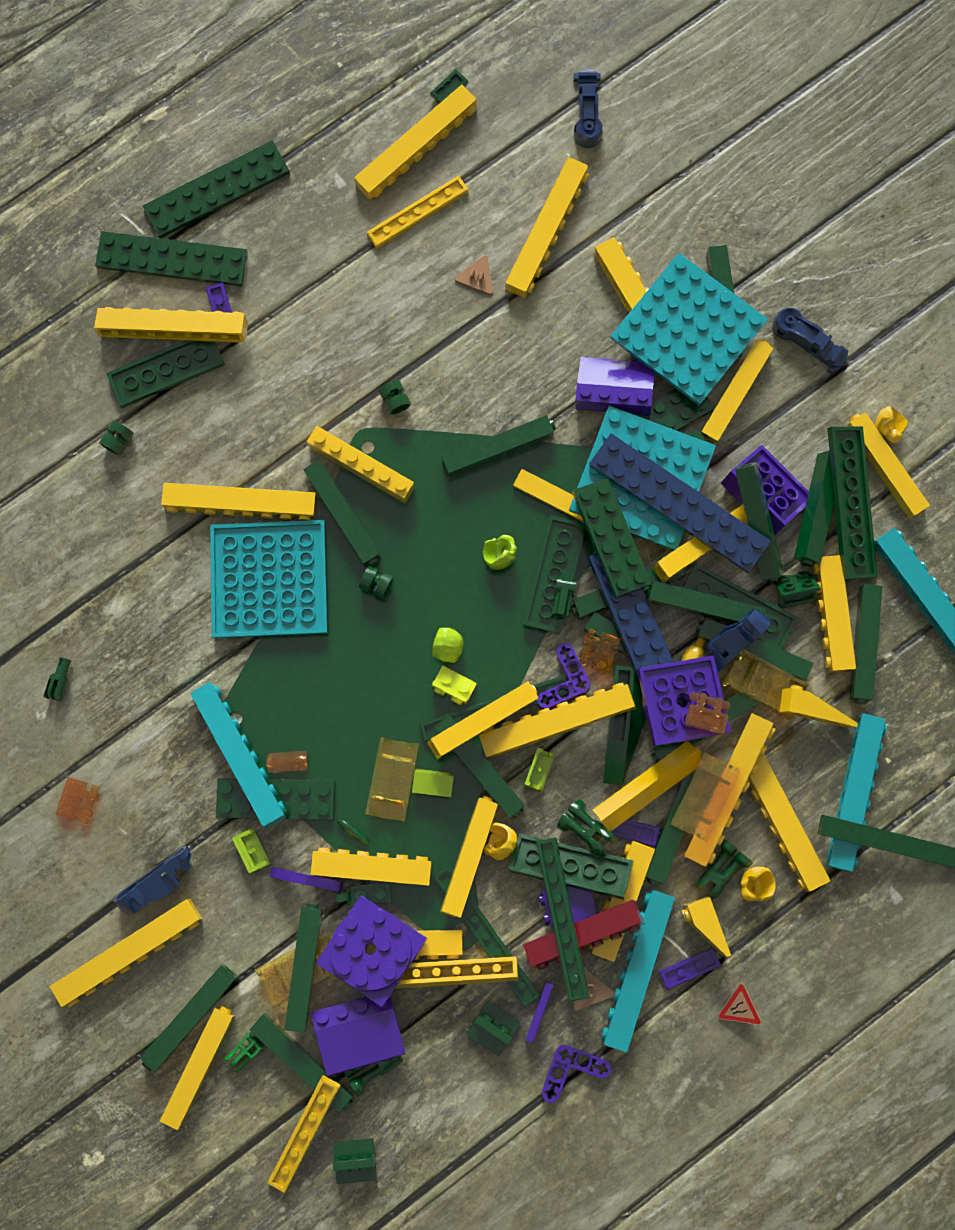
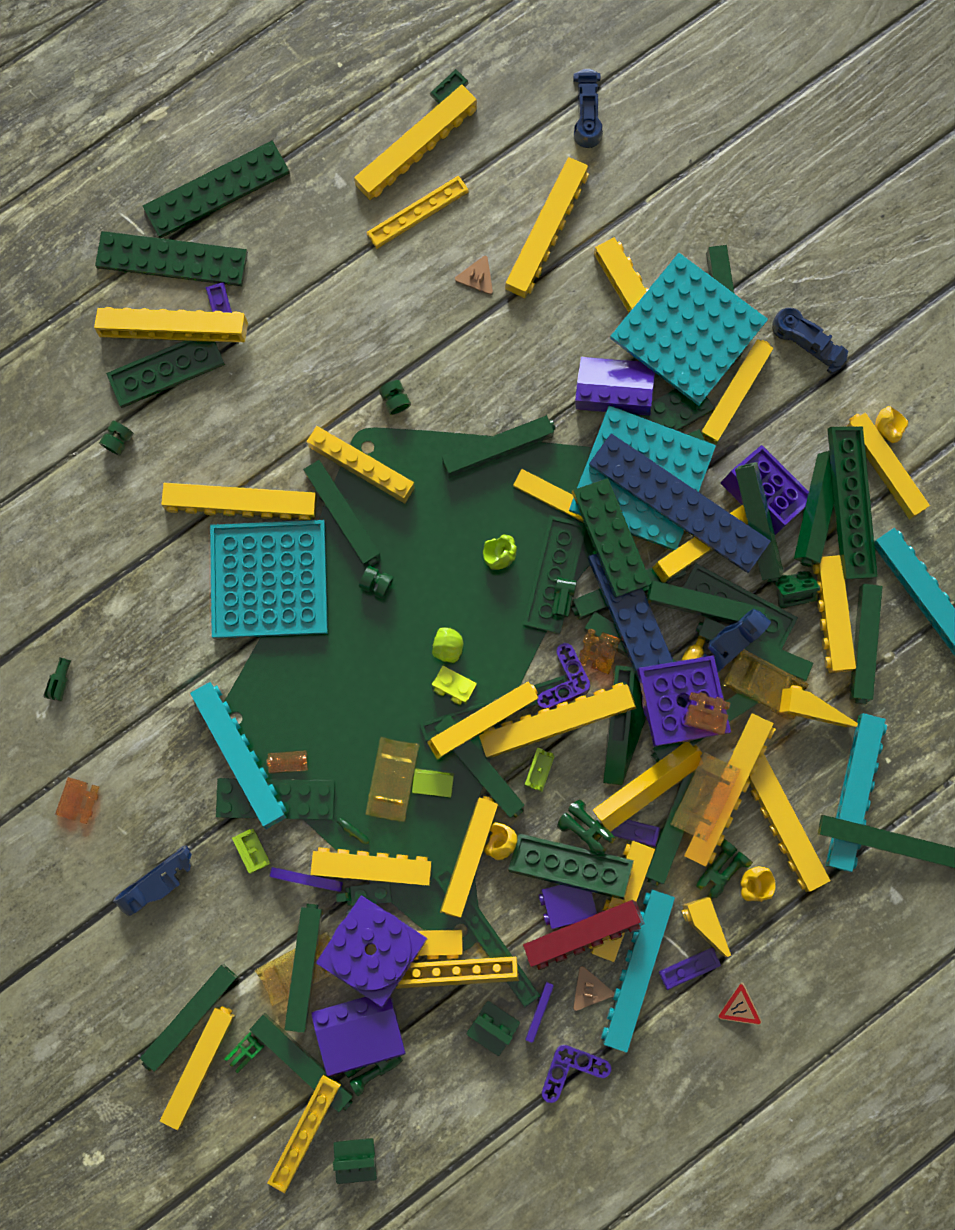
yellow brick [49,899,203,1008] -> none
dark green tile [536,837,590,1002] -> none

